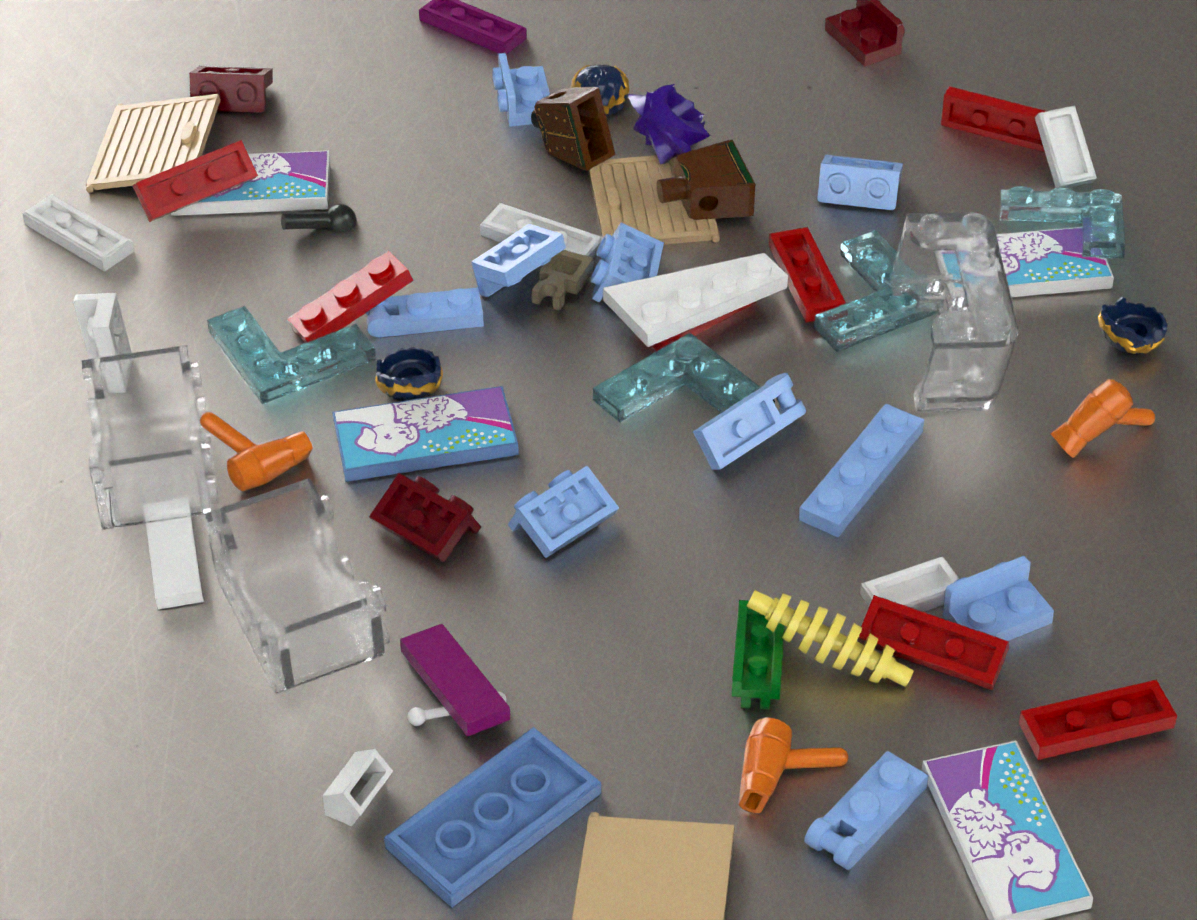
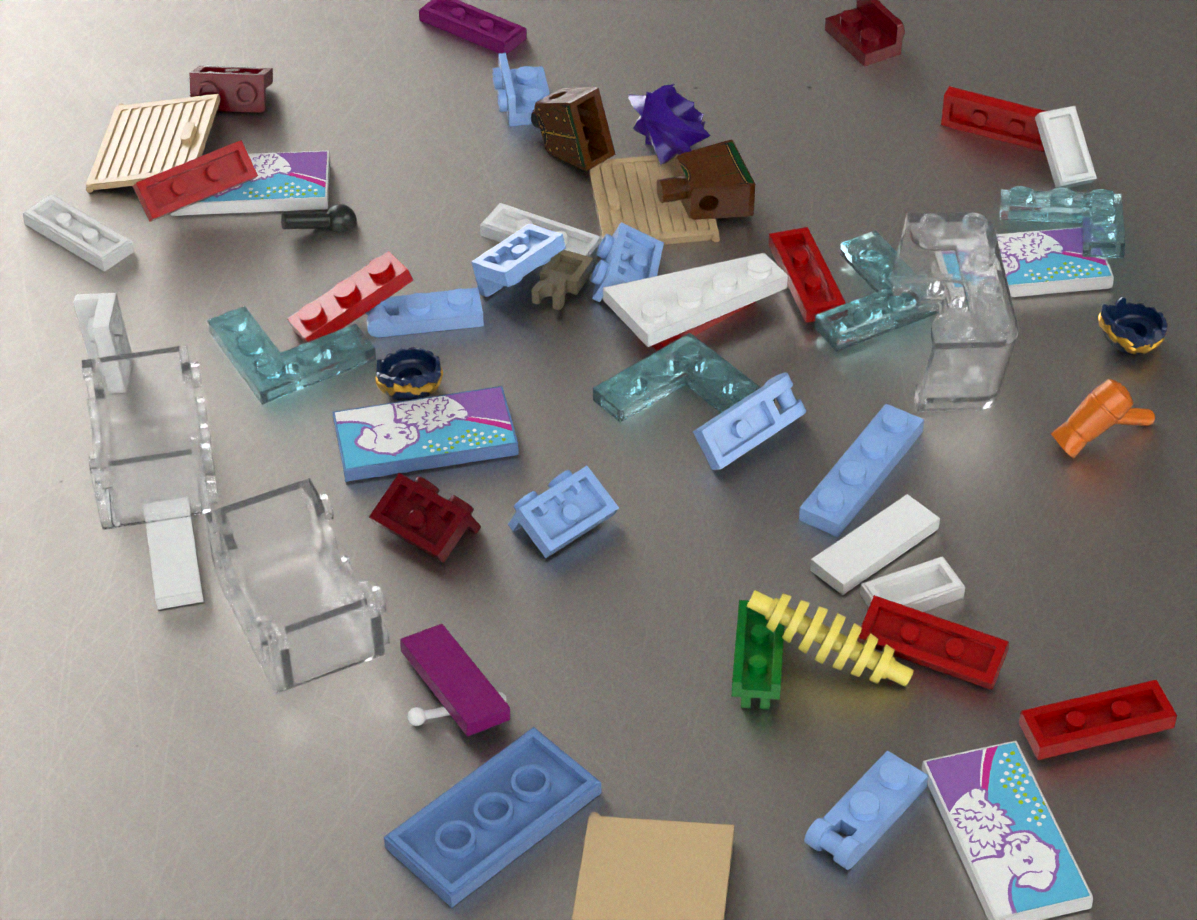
orange piece [200,412,313,491] -> none
white piece [323,749,393,826] -> none
dark blue hair [571,64,630,117] -> none
orange piece [739,718,848,813] -> none
light blue bracket [817,155,903,210] -> none
light blue bracket [942,556,1054,641] -> none
none -> white tile [810,494,940,595]

